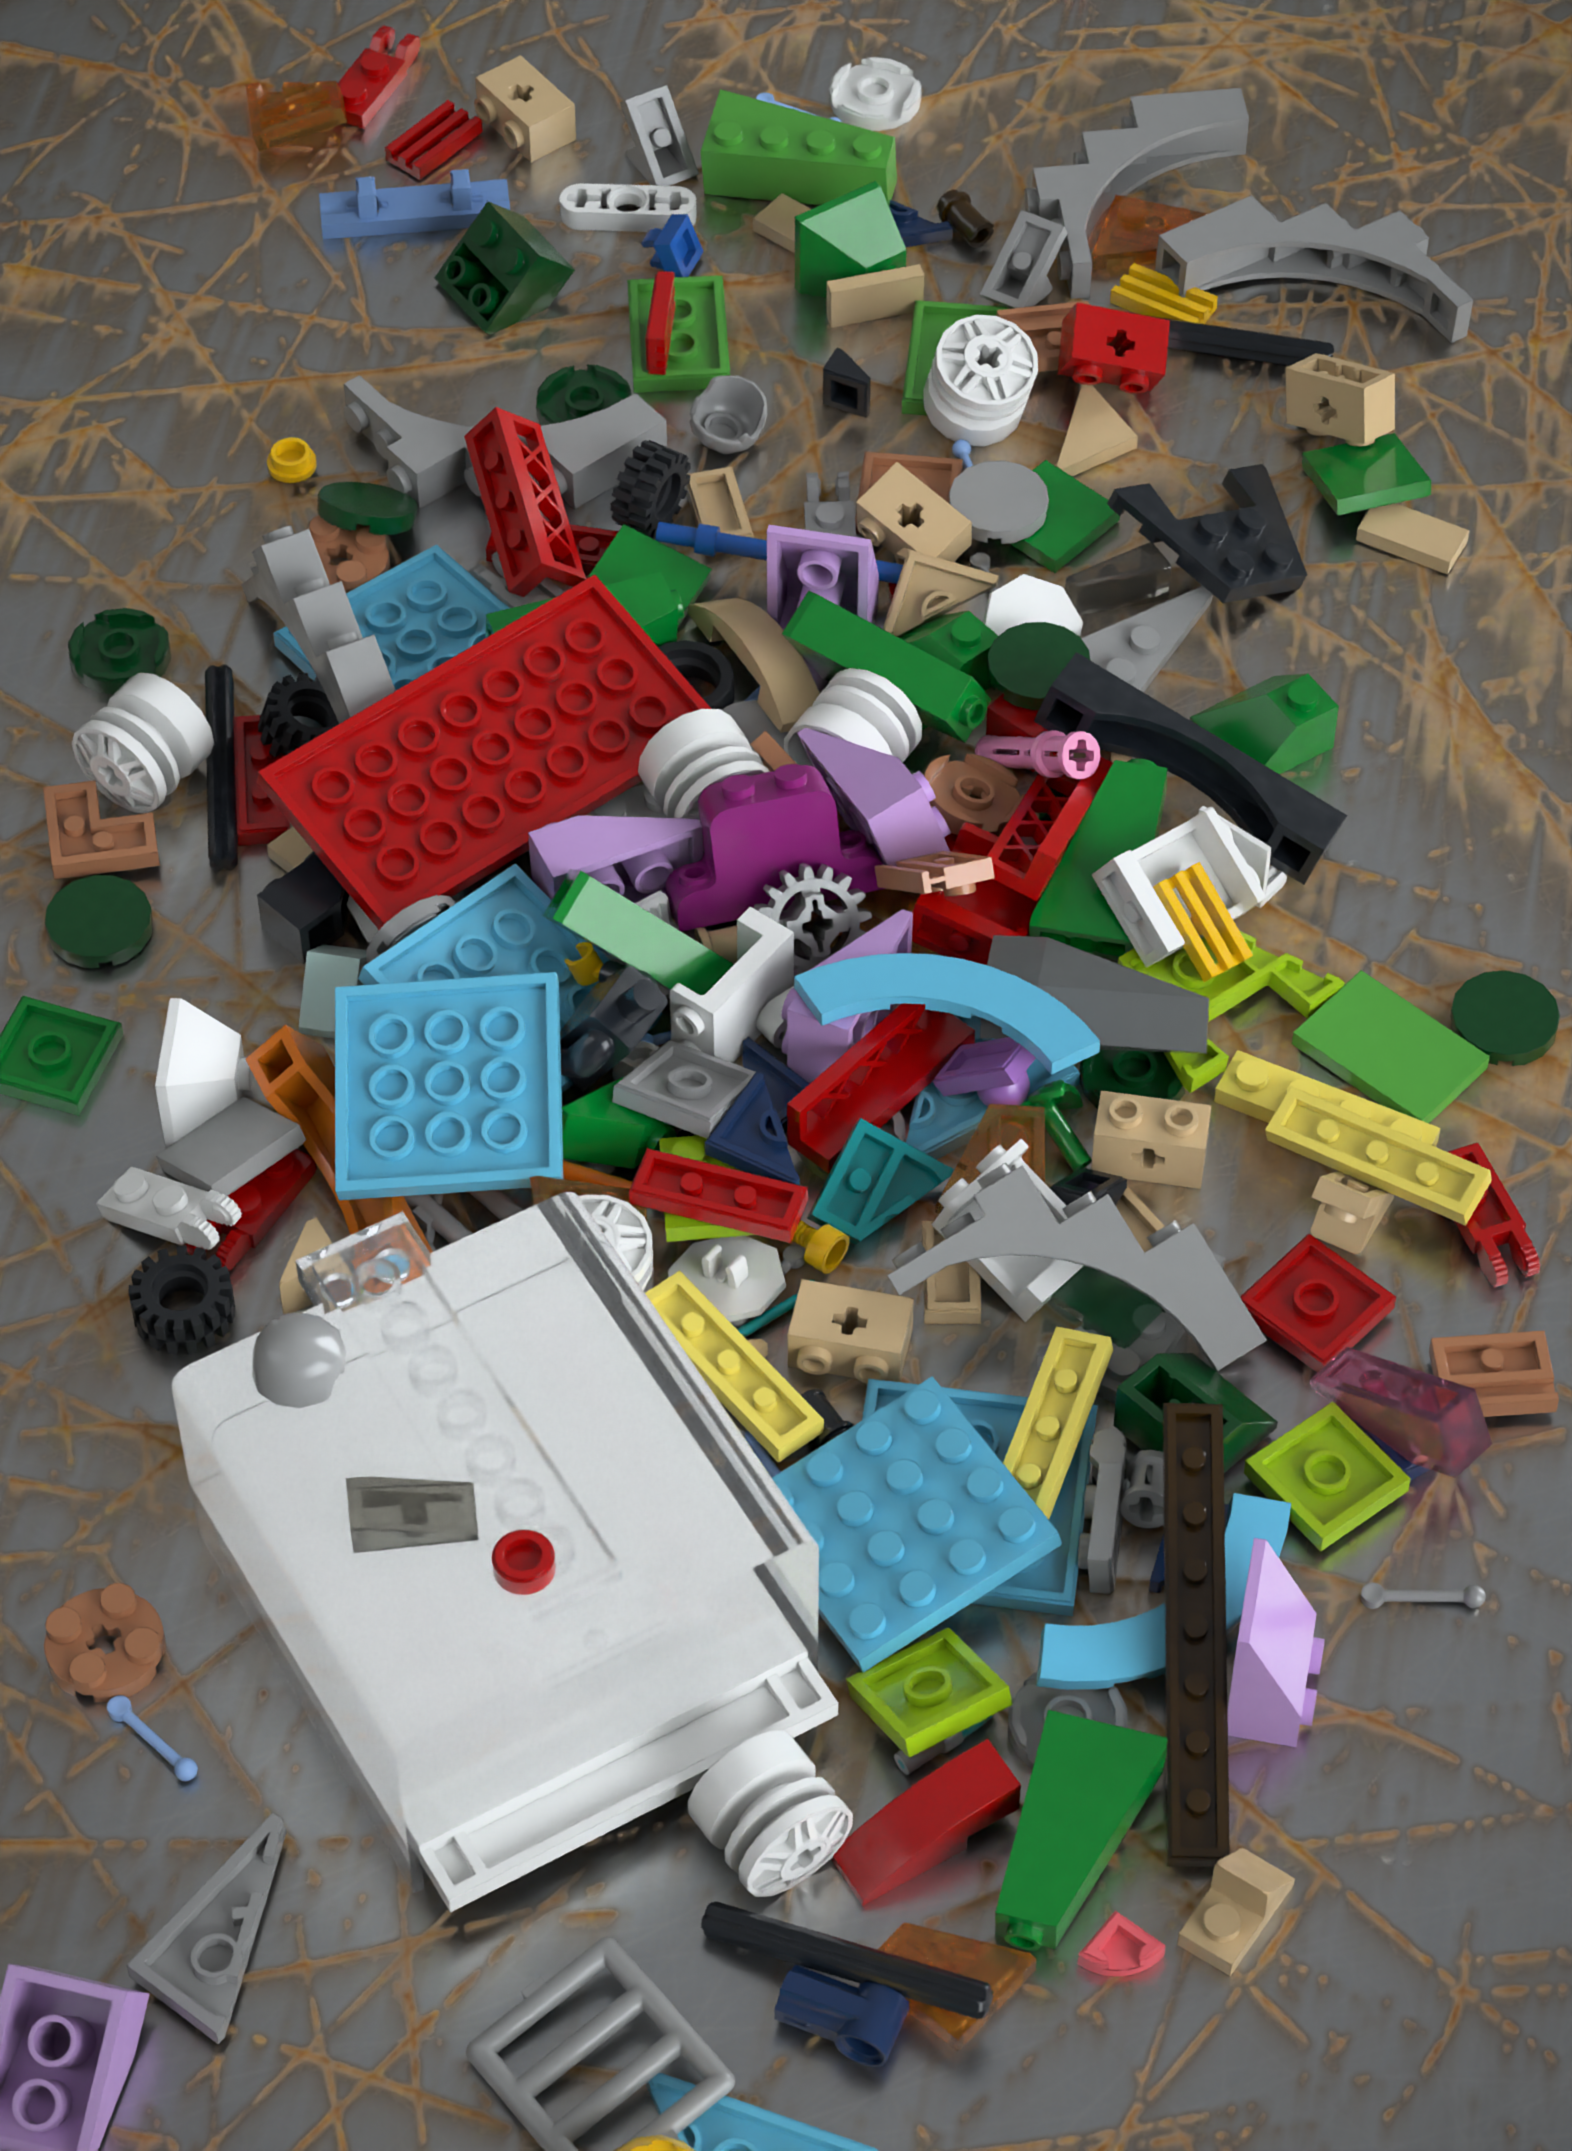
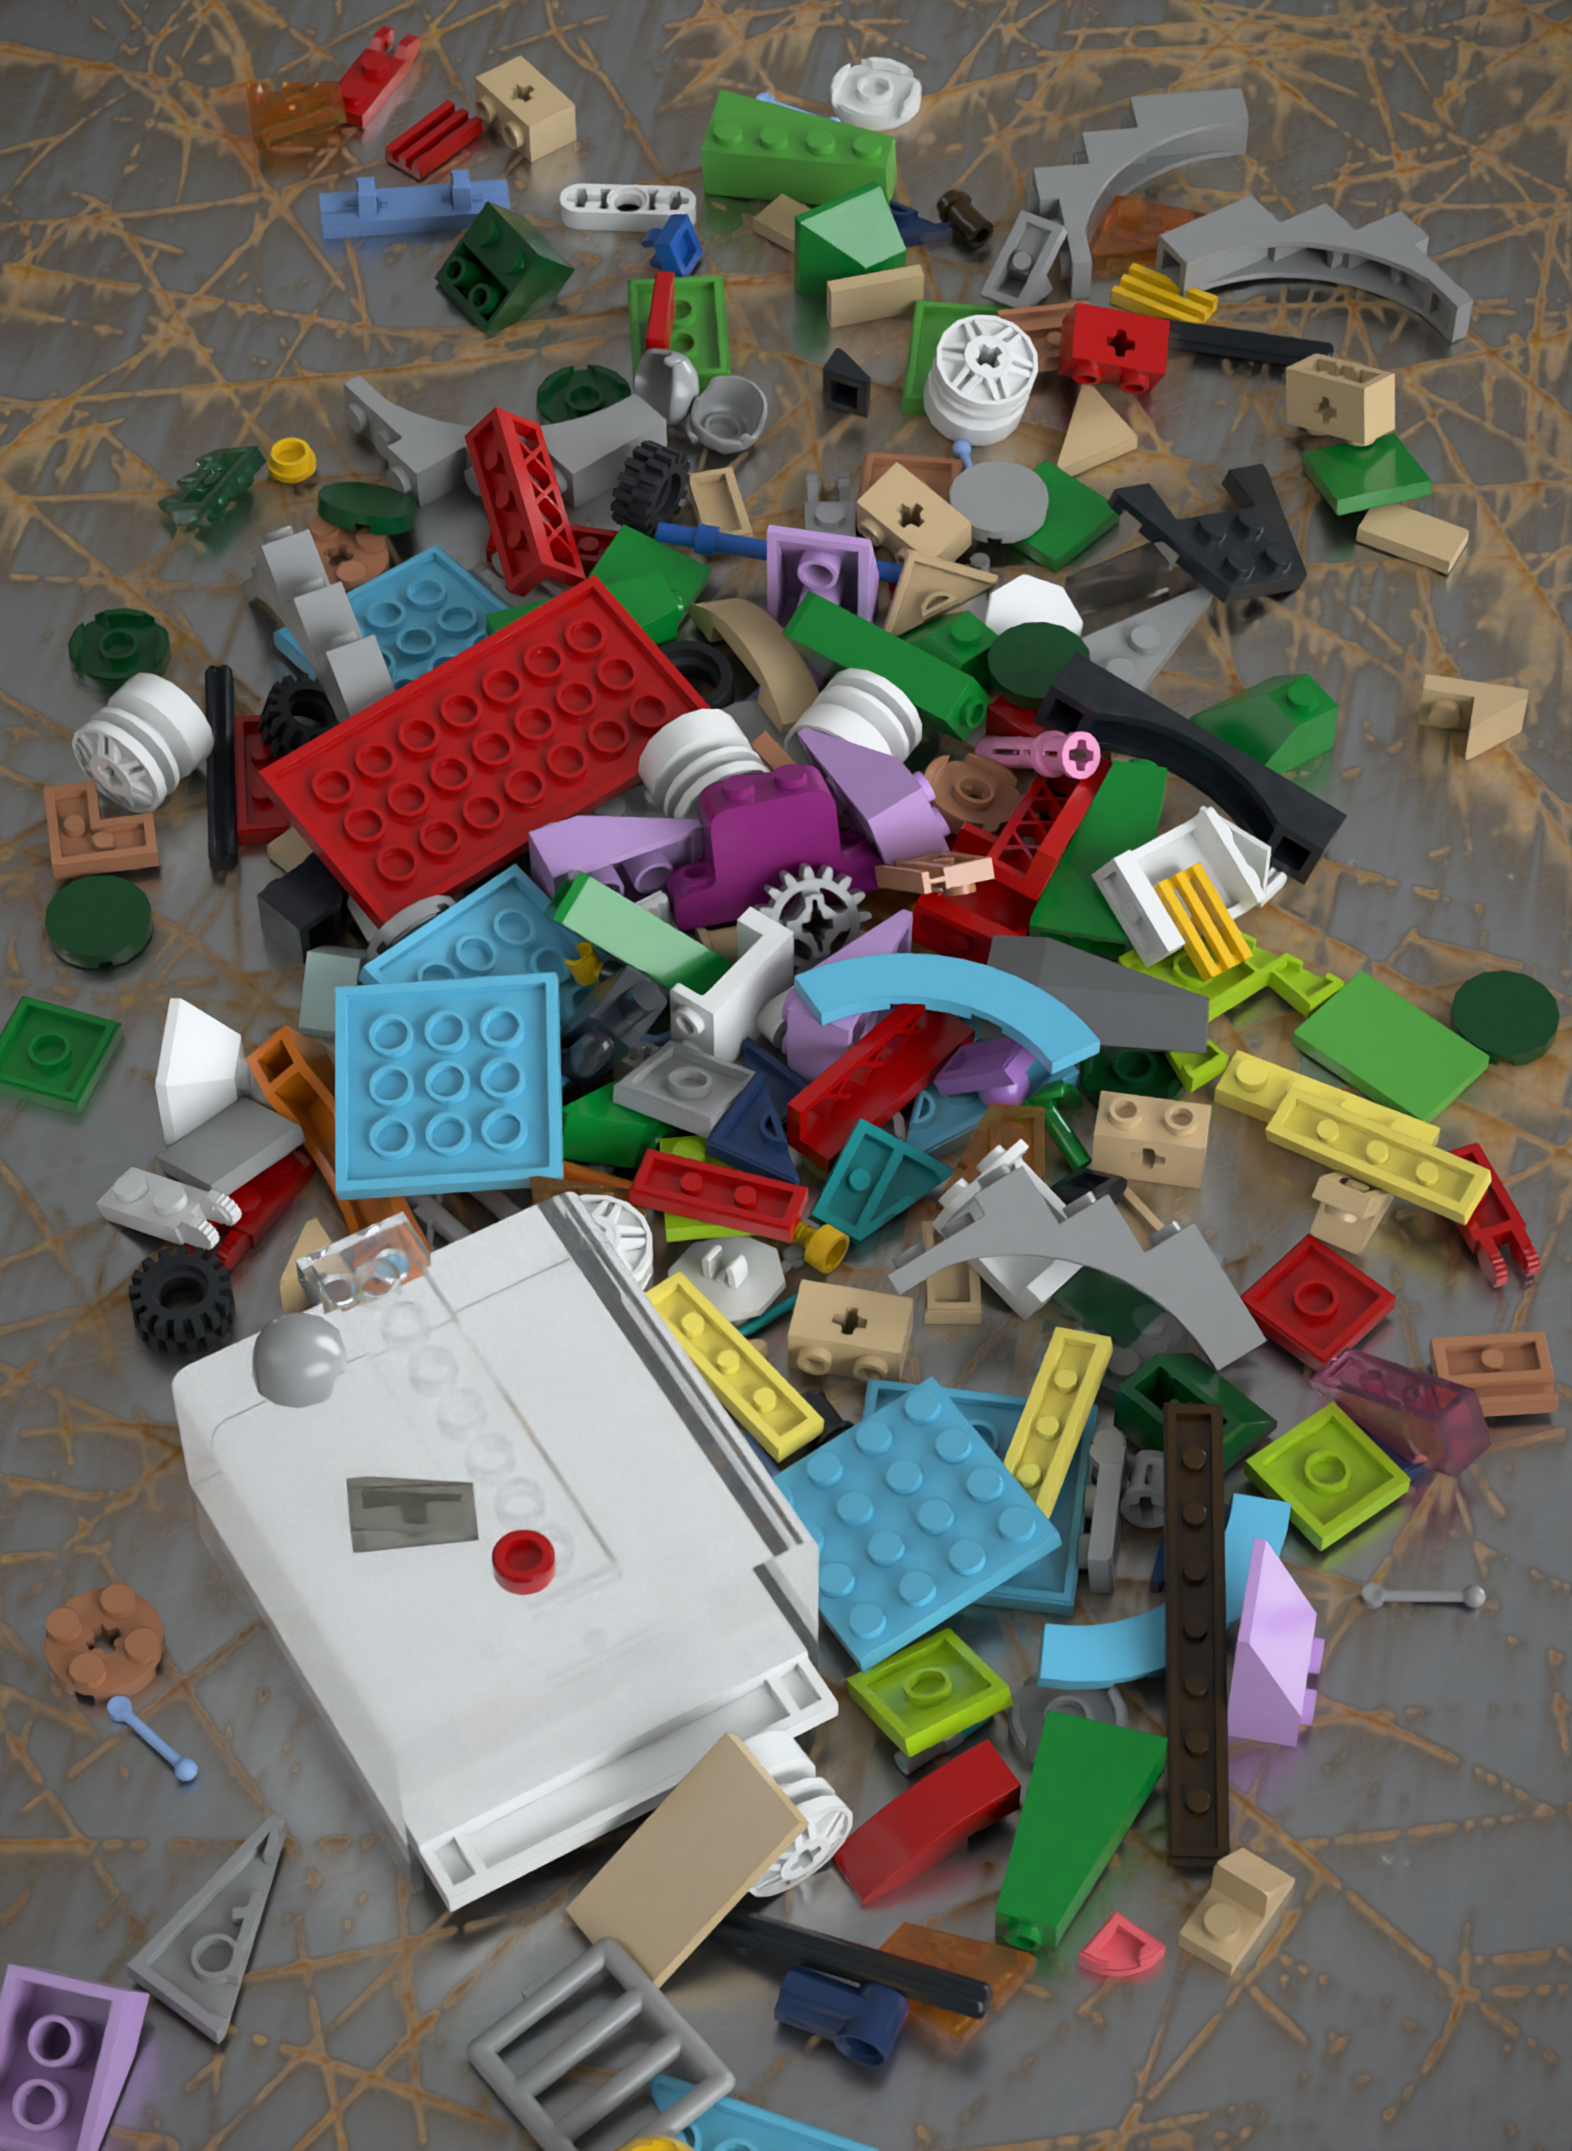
light grey slope [619,85,699,186] -> none
none -> clear green plate [158,446,267,526]
none -> tan tile [565,1732,810,1989]
none -> light grey hair [634,348,700,425]
none -> tan slope [1418,674,1529,760]

